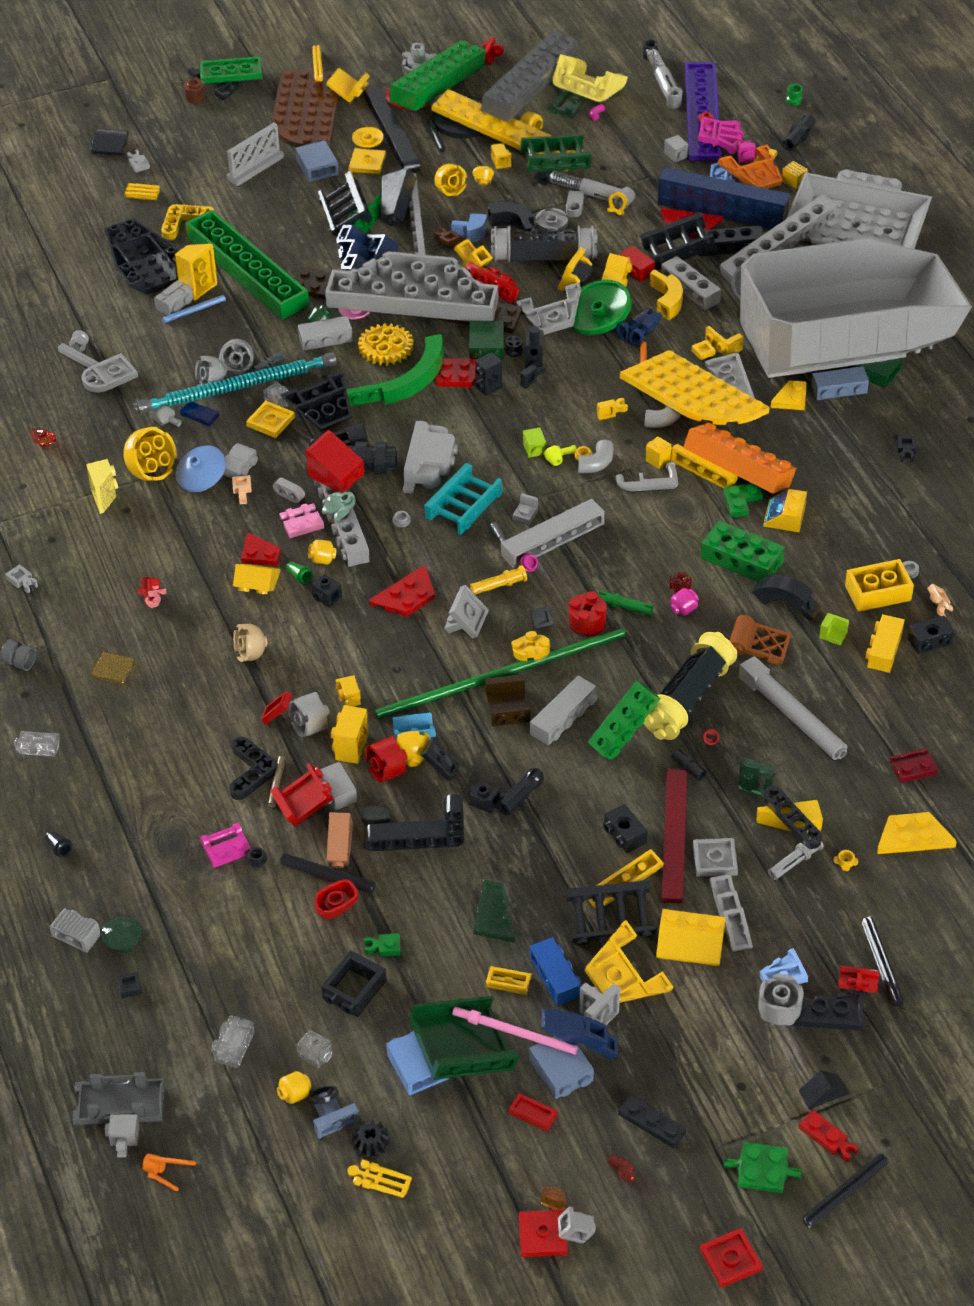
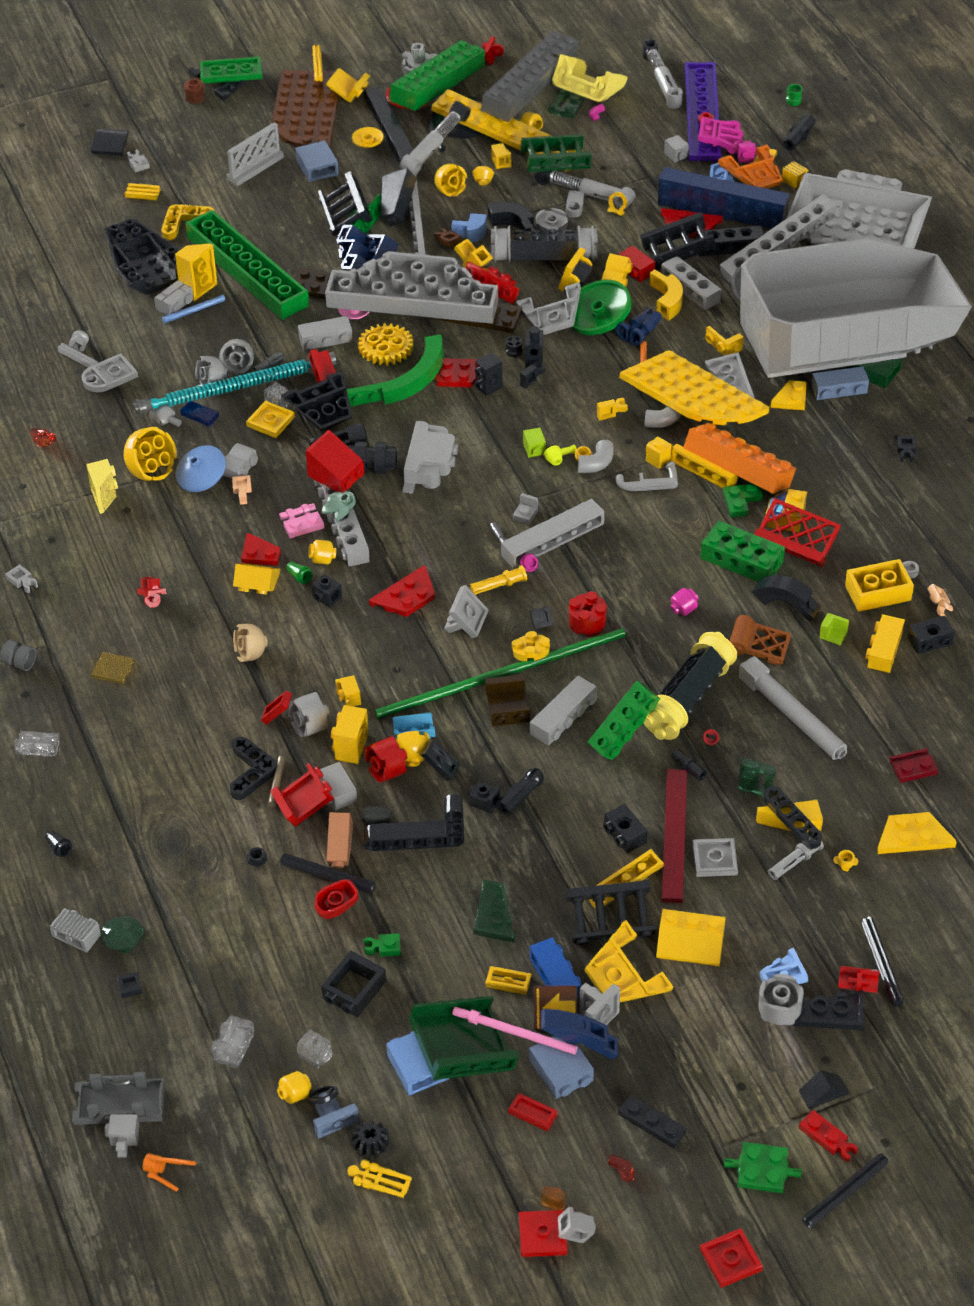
dark pink plate [200,823,251,868] -> none
light grey beam [273,478,305,503] -> none
dark green head [307,305,332,323] -> none
yellow plate [349,148,386,175] -> none
light grey plate [392,511,411,527] -> none
teal fence [424,463,503,535] -> none
dark green brick [469,321,504,361] -> none
green pin [597,590,654,616] -> none
clear red gear [669,572,692,594] -> none
yellow plate [692,340,716,360] -> none
light grey slope [709,874,753,952] -> none
none -> red panel [308,349,336,383]
none -> piece [400,101,471,175]
none -> reddish brown tile [533,985,577,1030]
none -> red fence [754,498,841,568]

